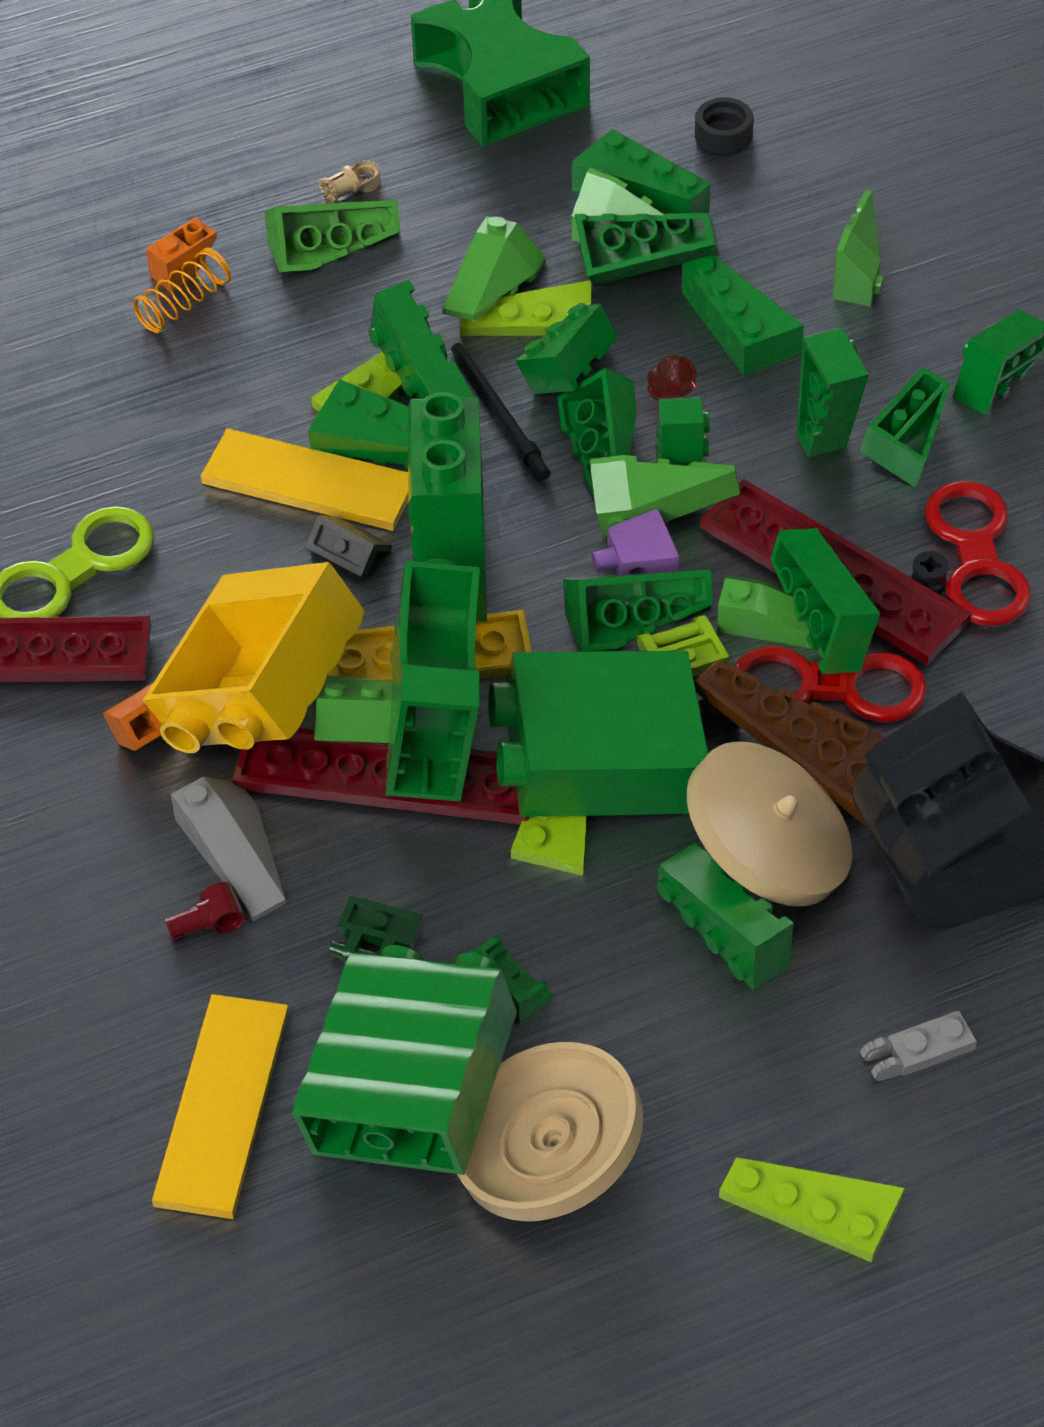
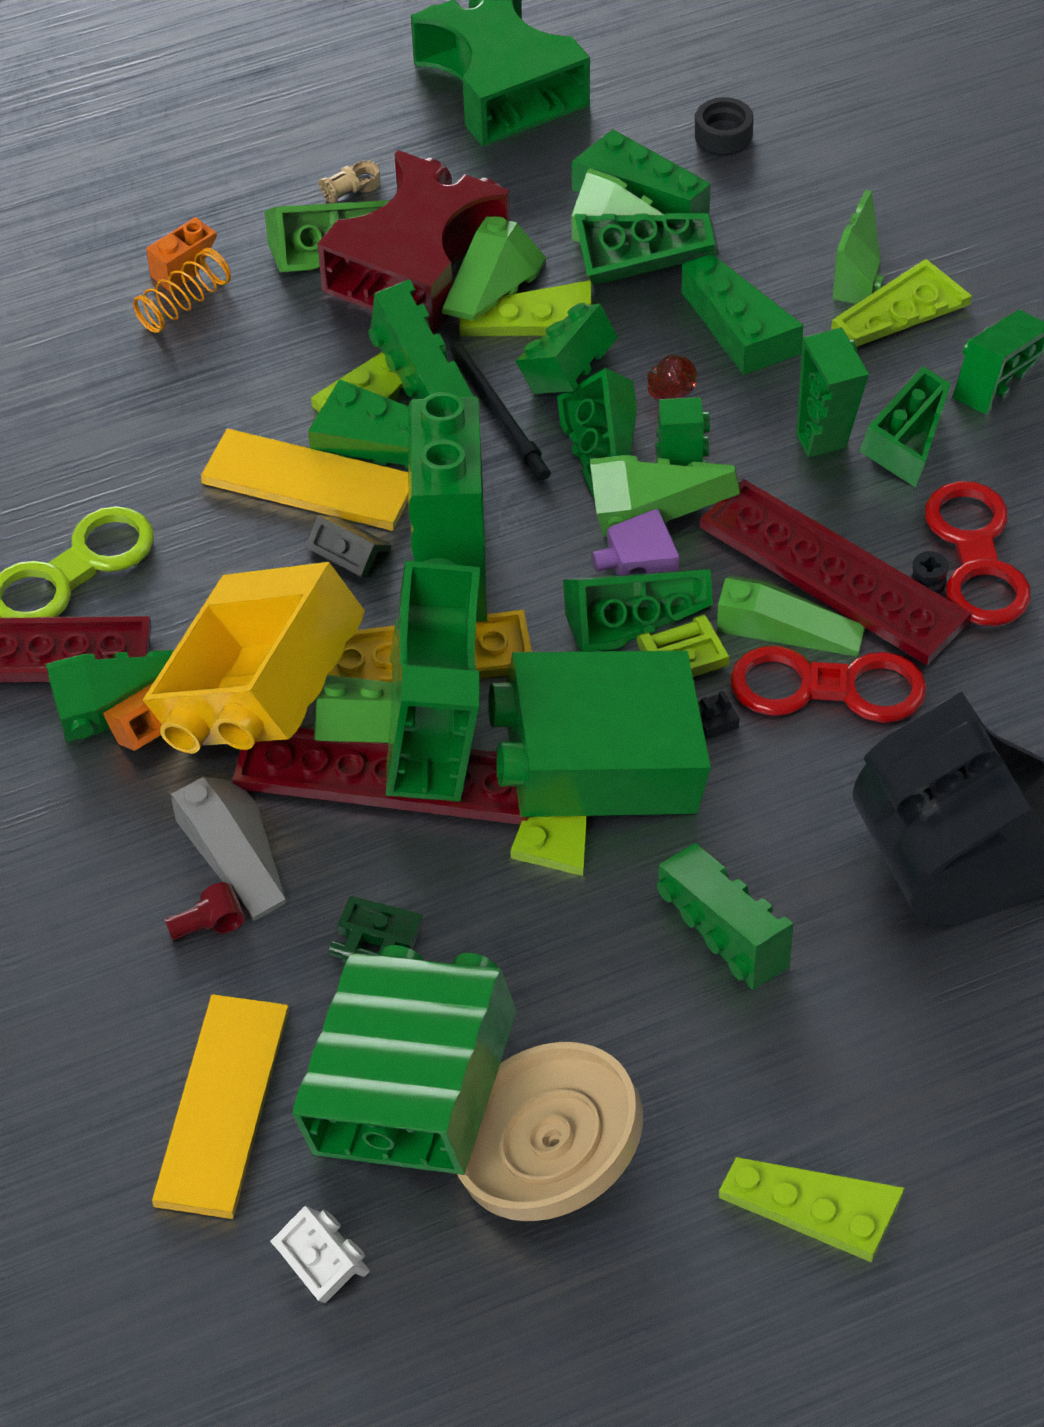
green hinge [468,936,553,1024] -> none
tan container [687,742,852,907] -> none
reddish brown wing [694,660,890,825] -> none
green wedge [770,528,880,675] -> none
light grey hinge [860,1010,977,1082] -> none
none -> green wedge [46,650,174,742]
none -> white bracket [271,1206,370,1303]
none -> dark red brick [317,150,510,334]
none -> lime wing [831,259,972,346]

